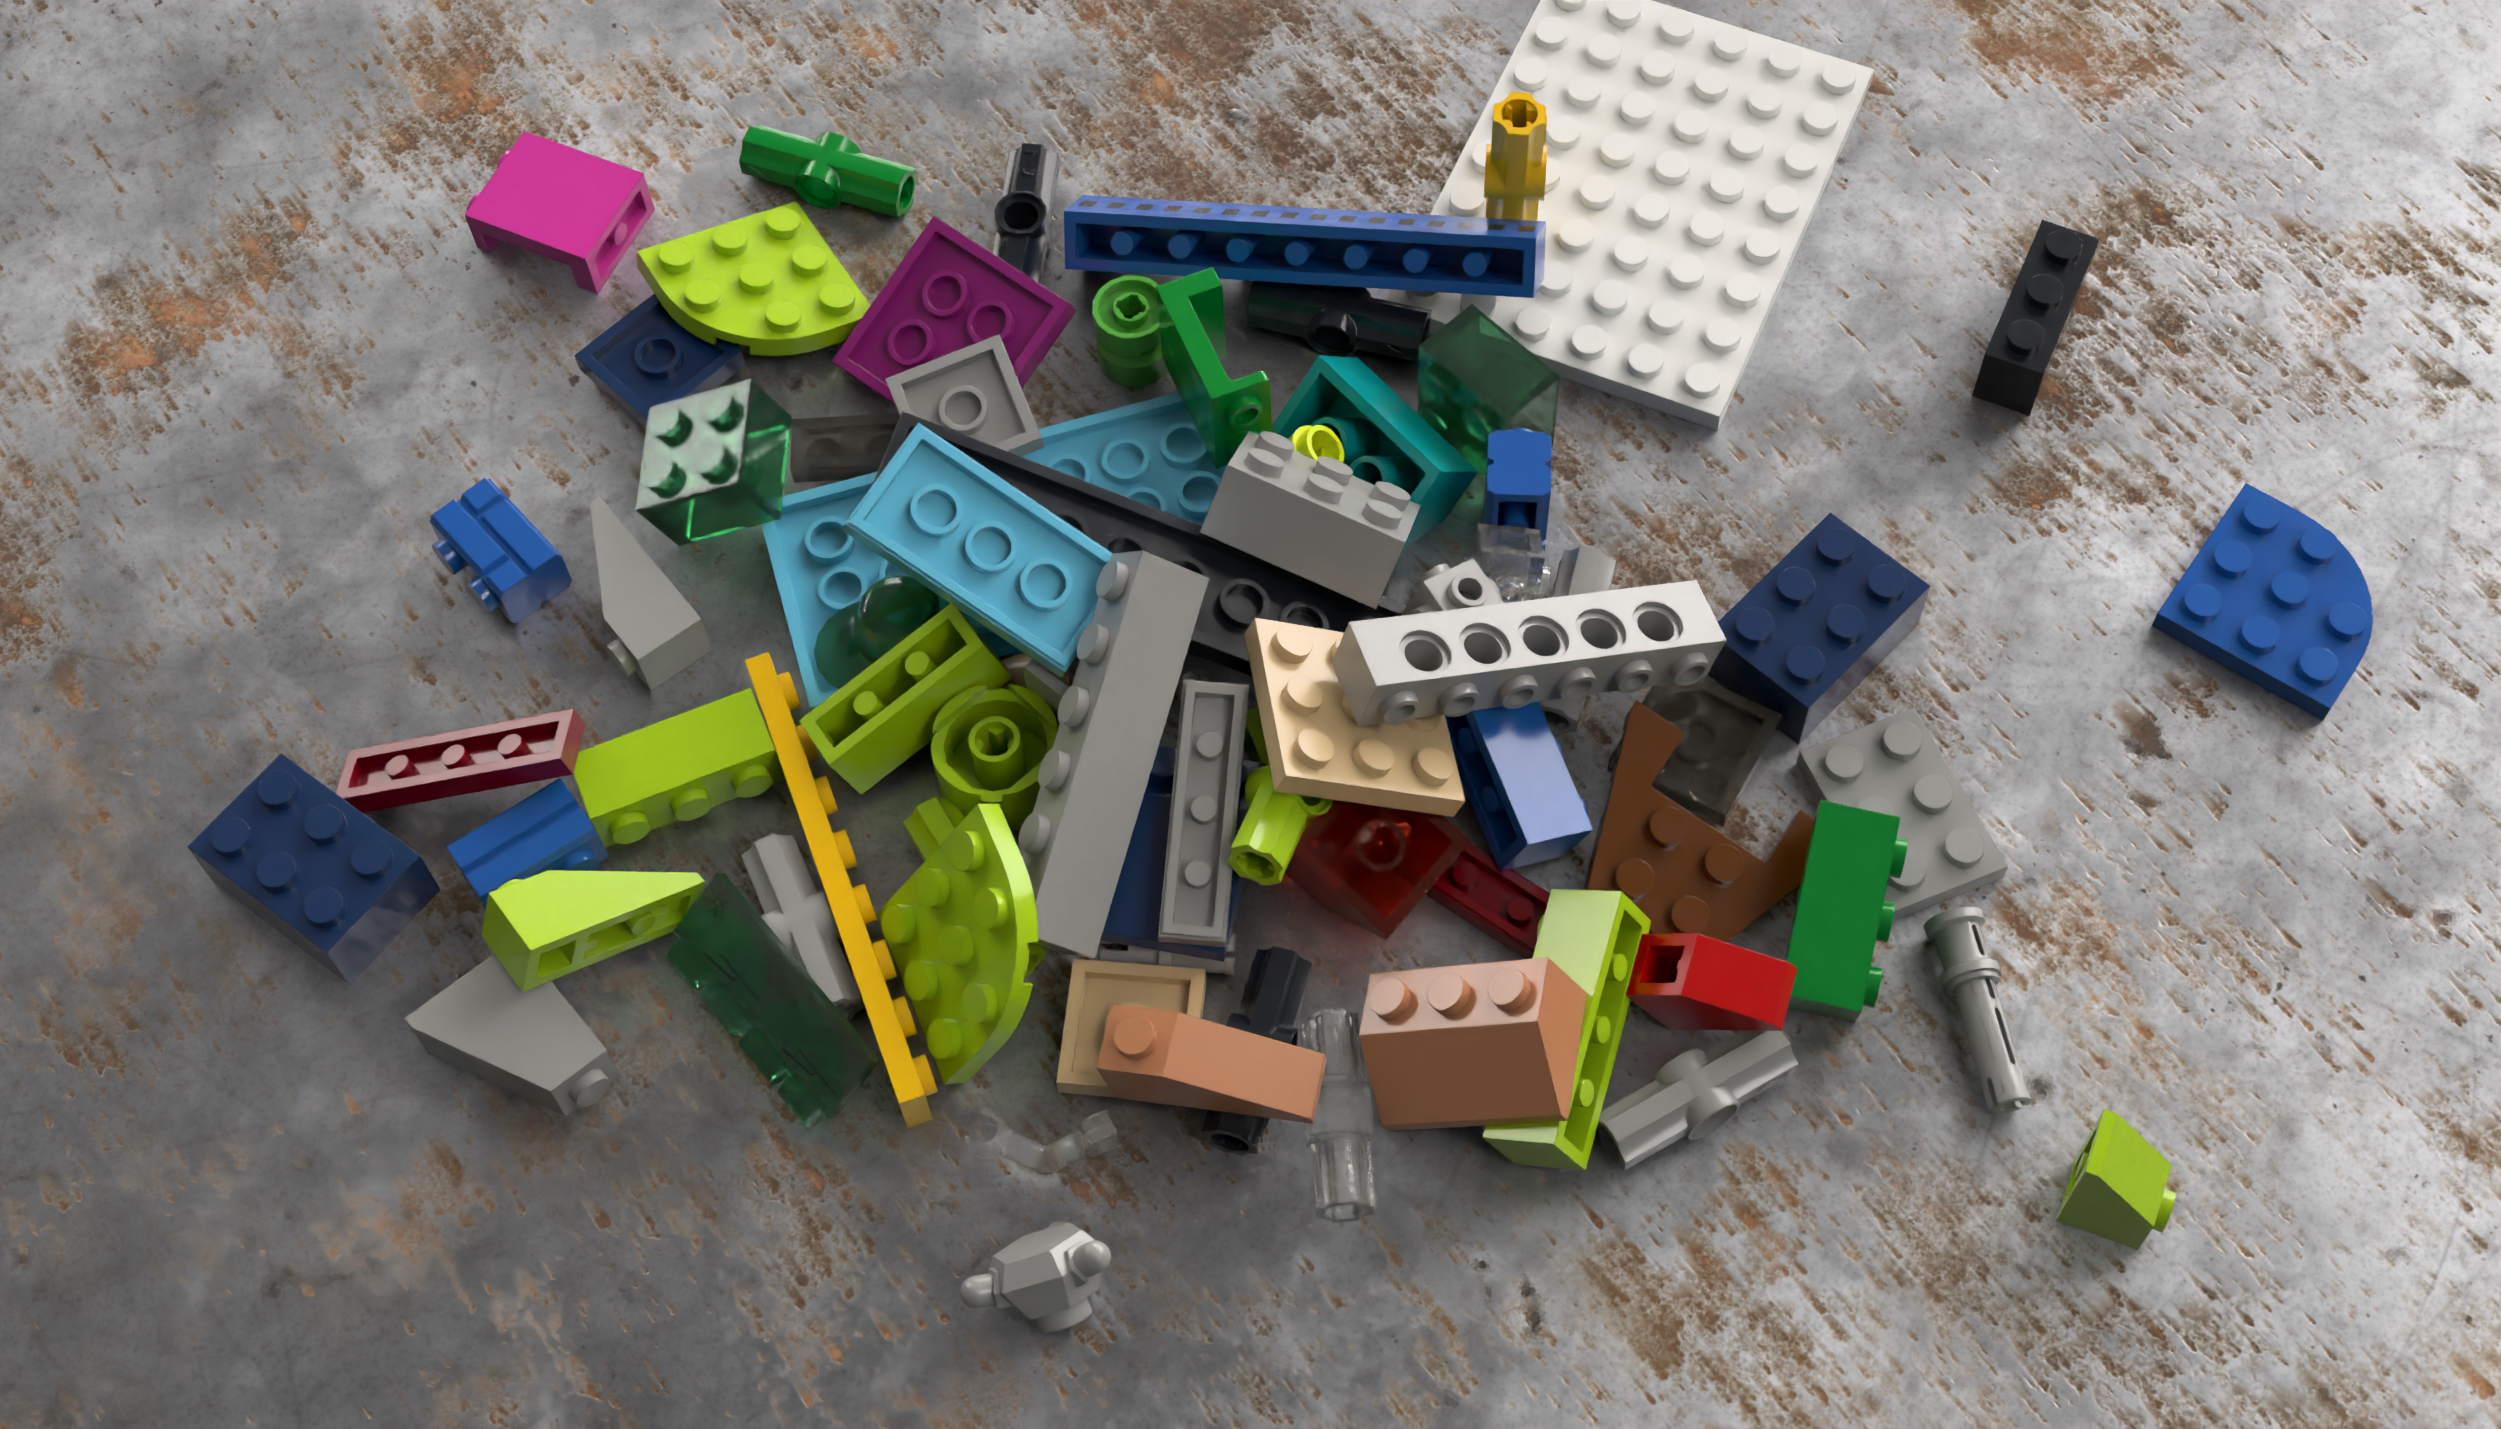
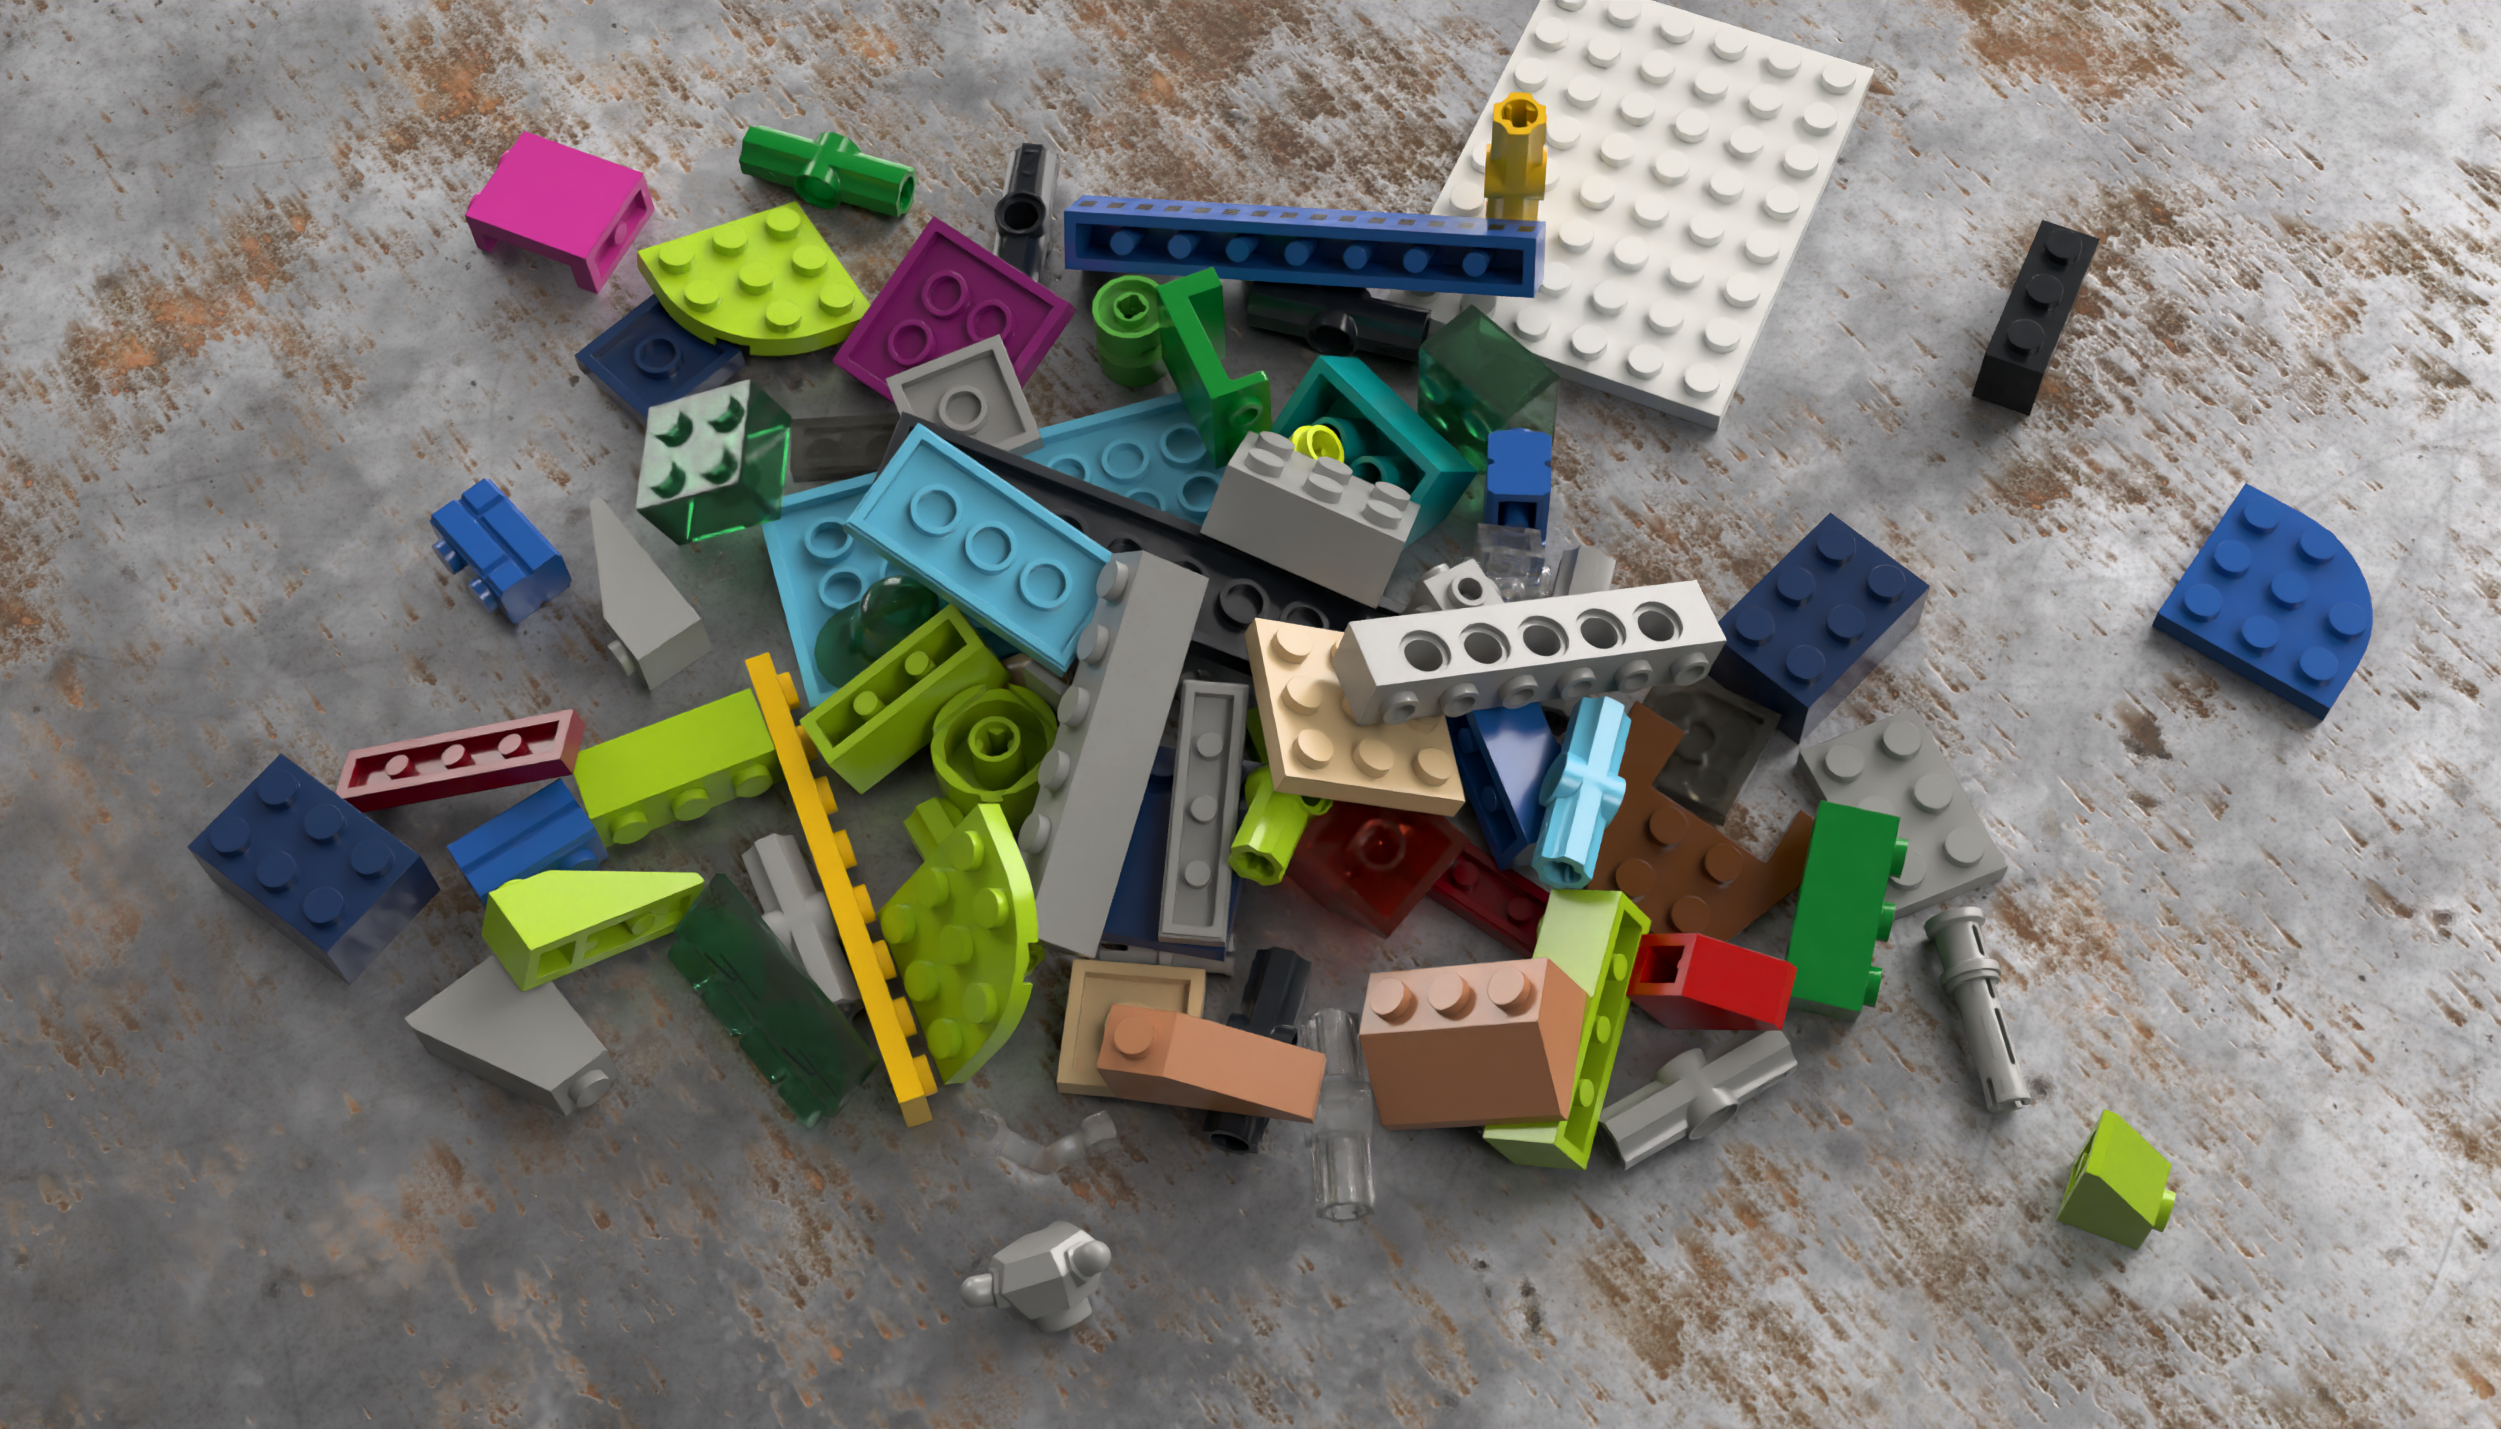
none -> medium azure piece [1531,696,1631,889]

